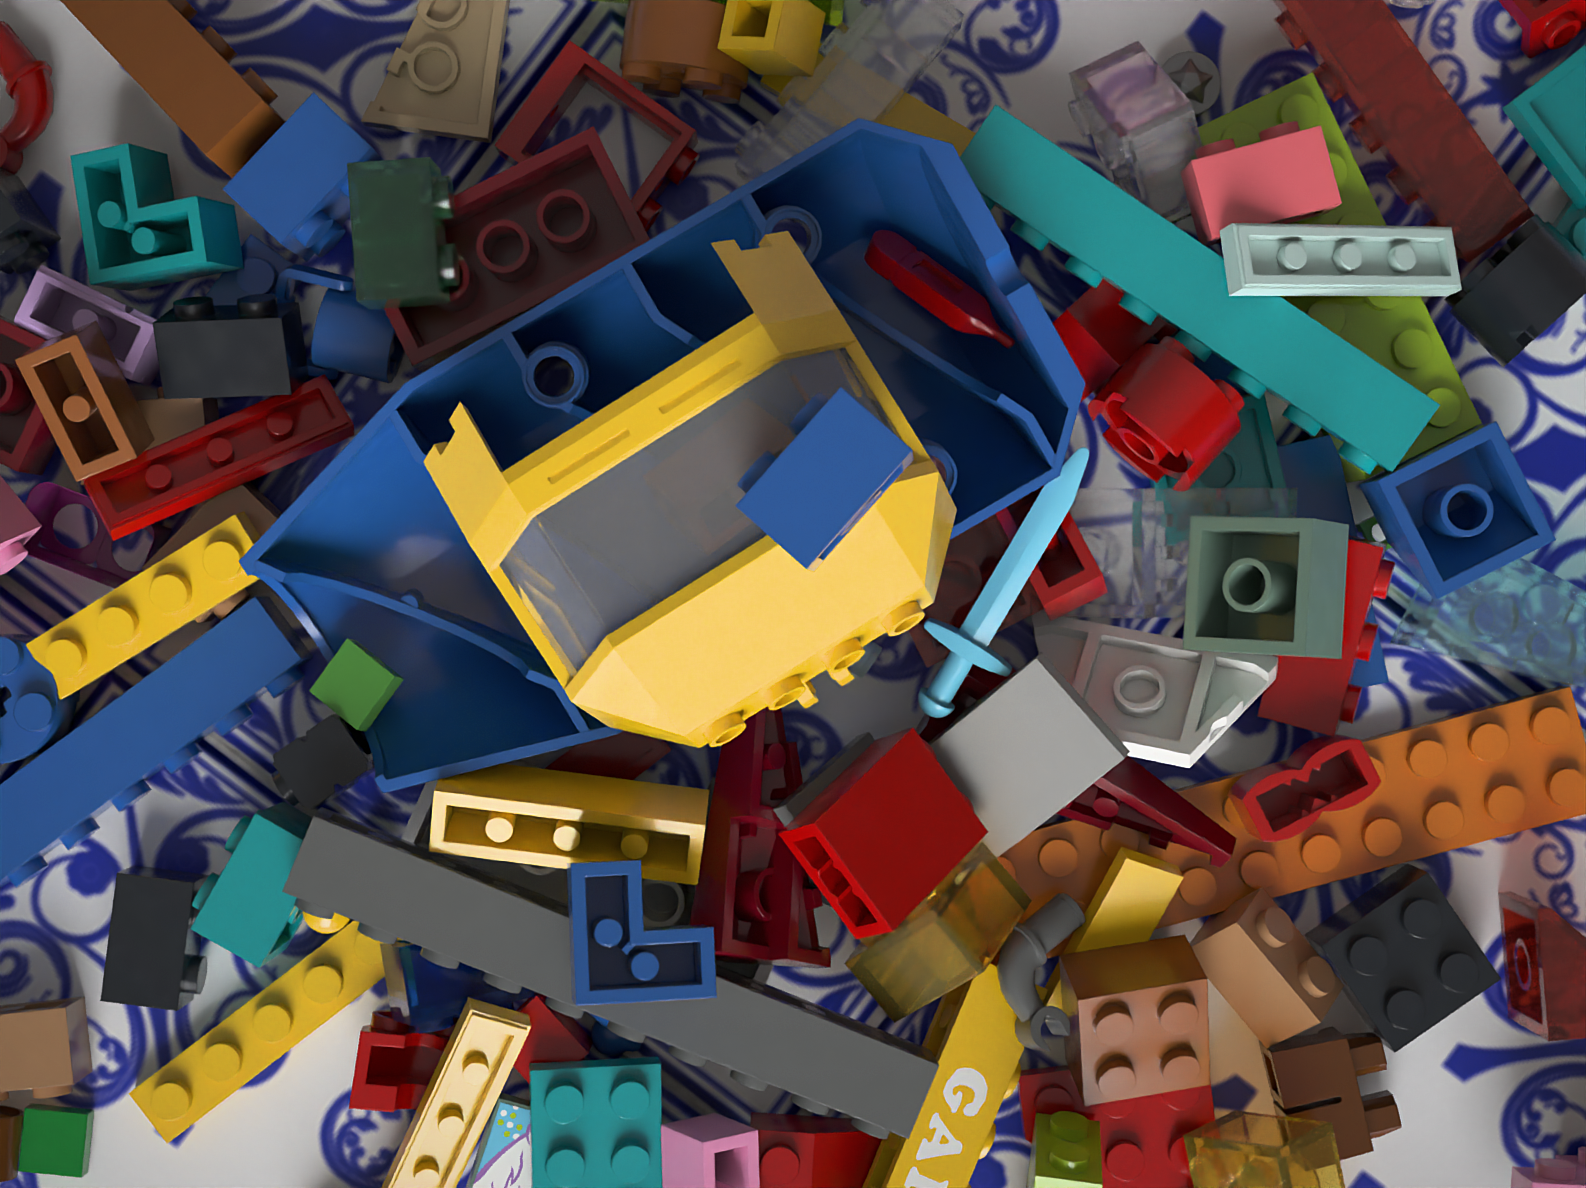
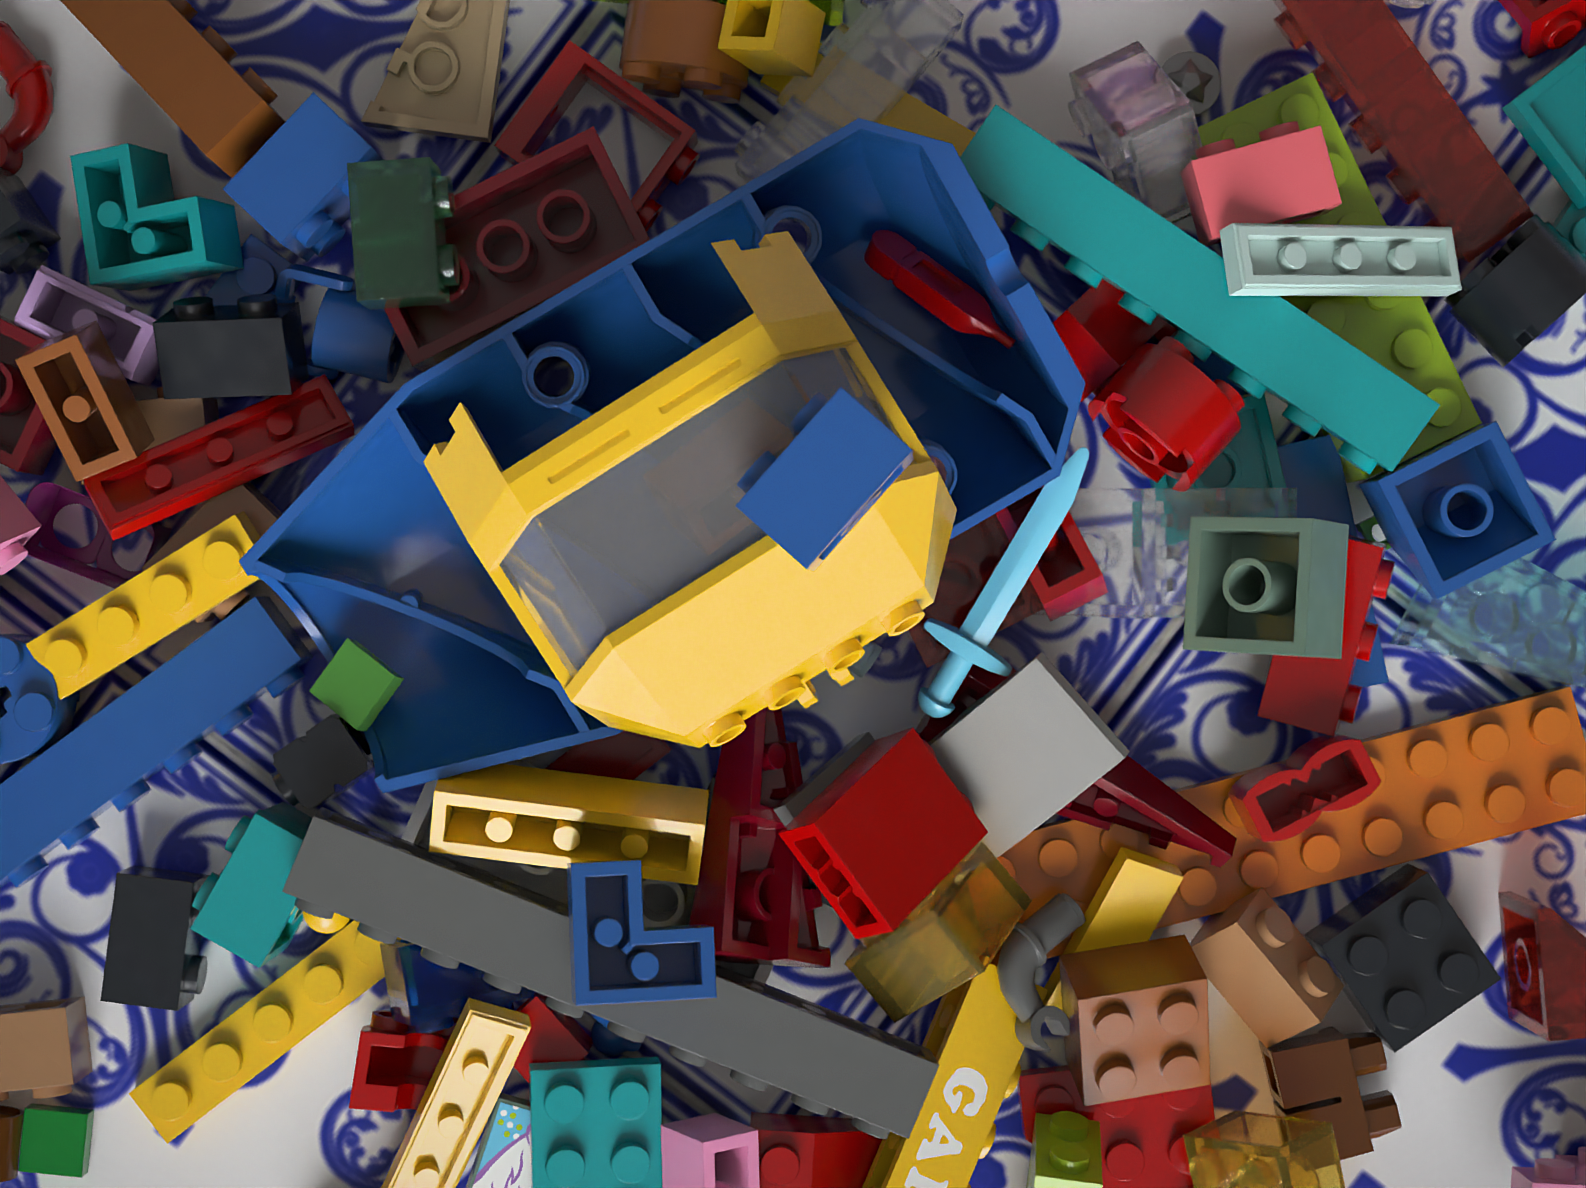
white wing [1032,611,1278,768] -> none

